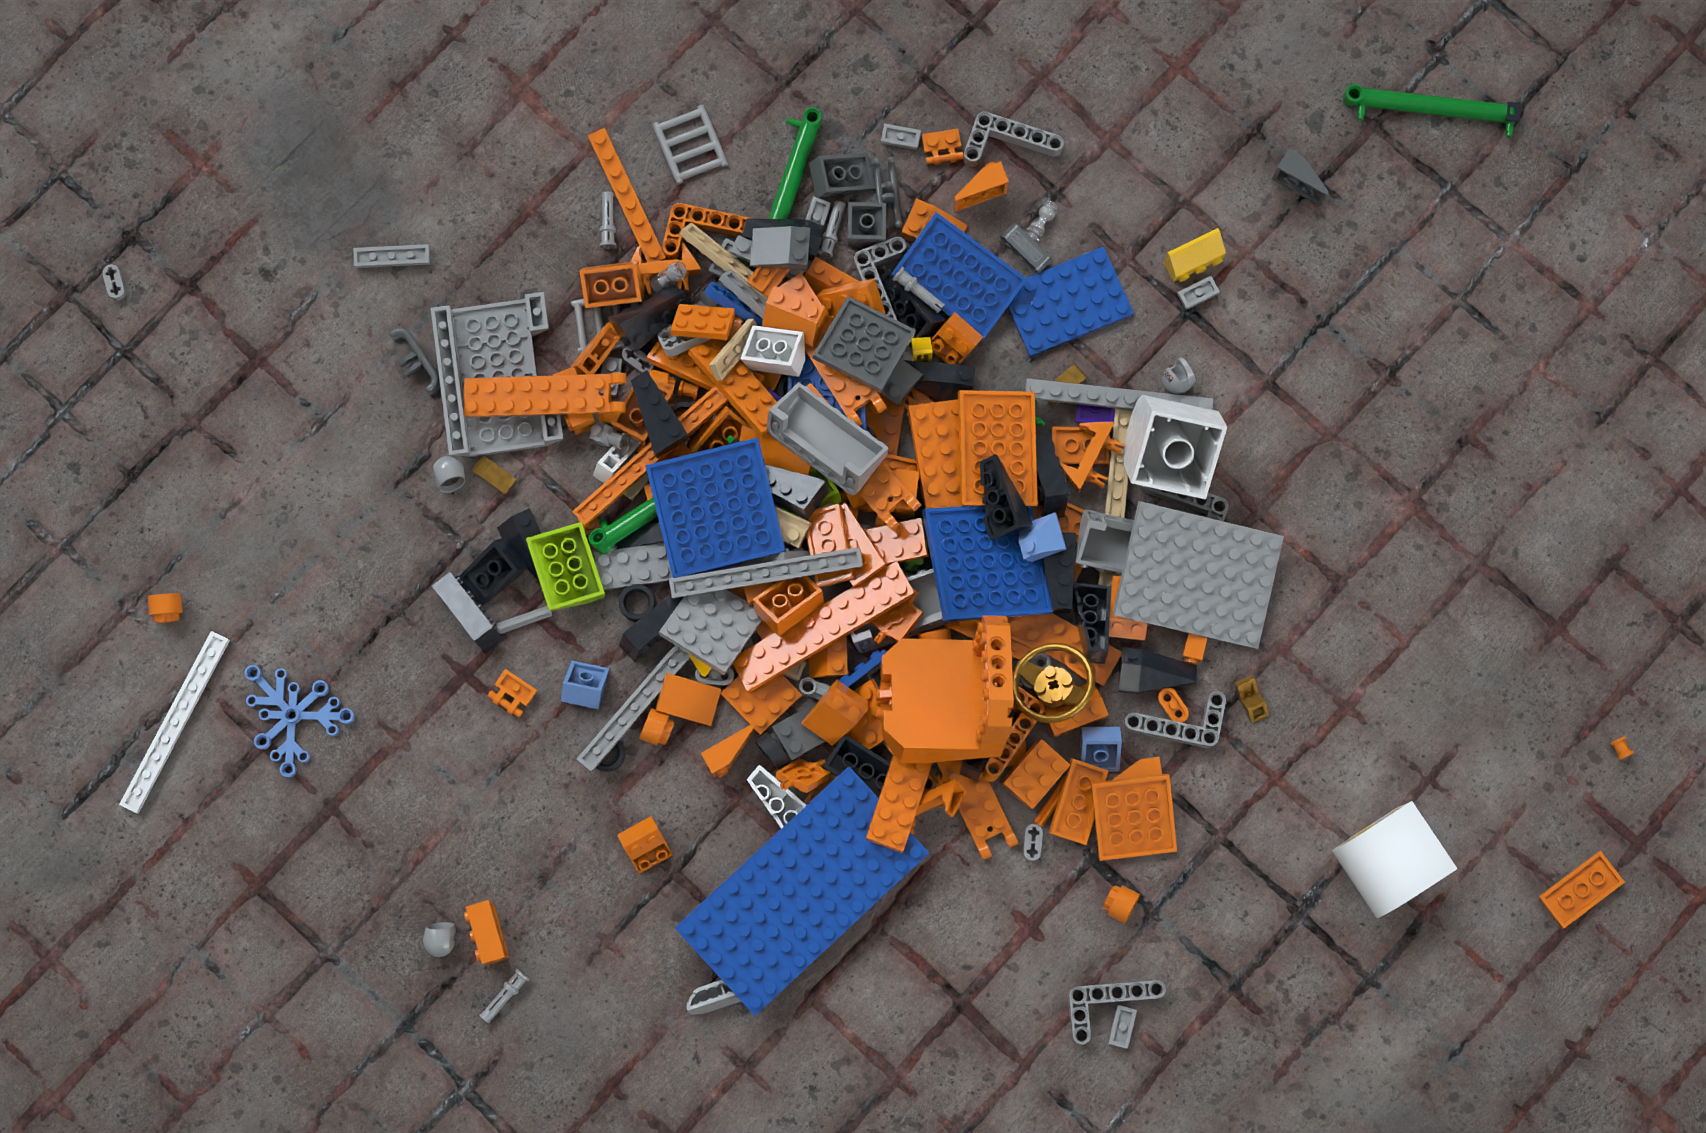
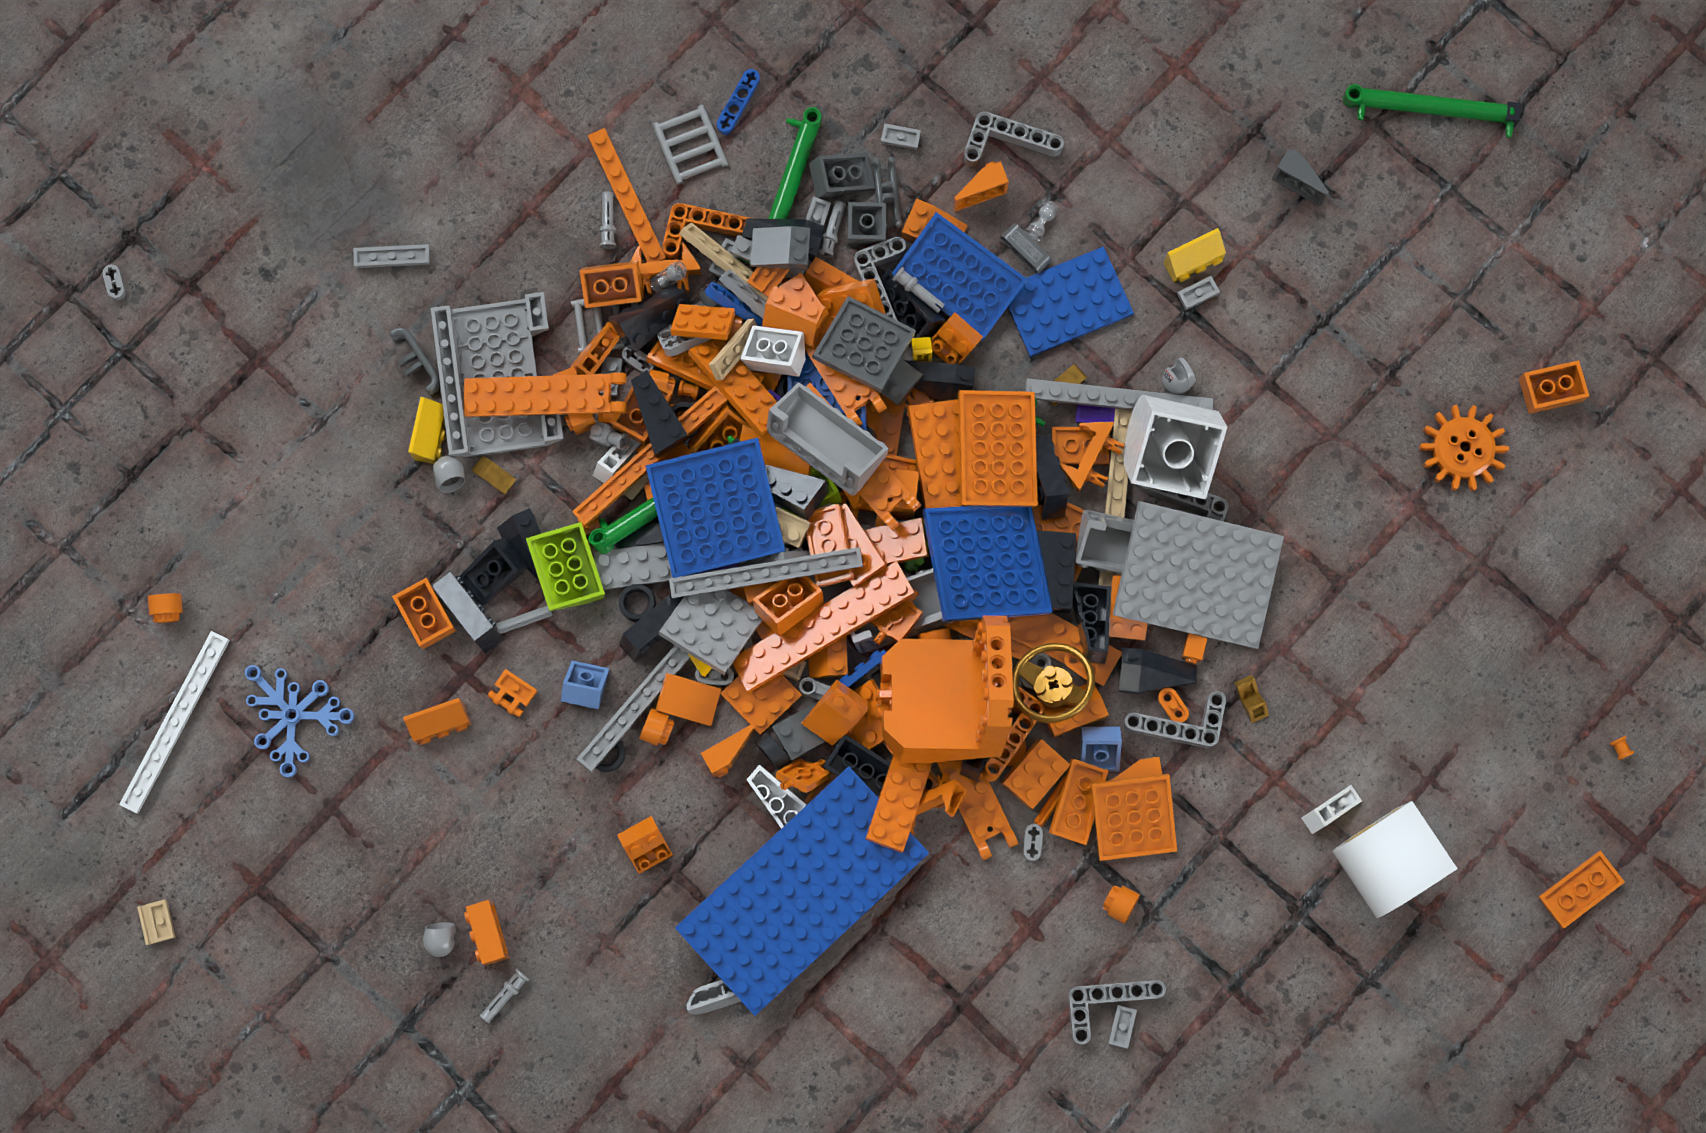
orange plate [921,129,964,166] -> none
black wedge [980,454,1033,541] -> none
medium blue slope [1018,513,1067,562] -> none
none -> tan plate [137,899,176,945]
none -> orange brick [392,578,456,650]
none -> orange slope [403,698,471,745]
none -> yellow slope [408,397,446,464]
none -> blue beam [717,69,760,135]
none -> white slope [1302,785,1362,834]
none -> orange gear [1419,405,1509,492]
none -> orange brick [1519,360,1589,414]

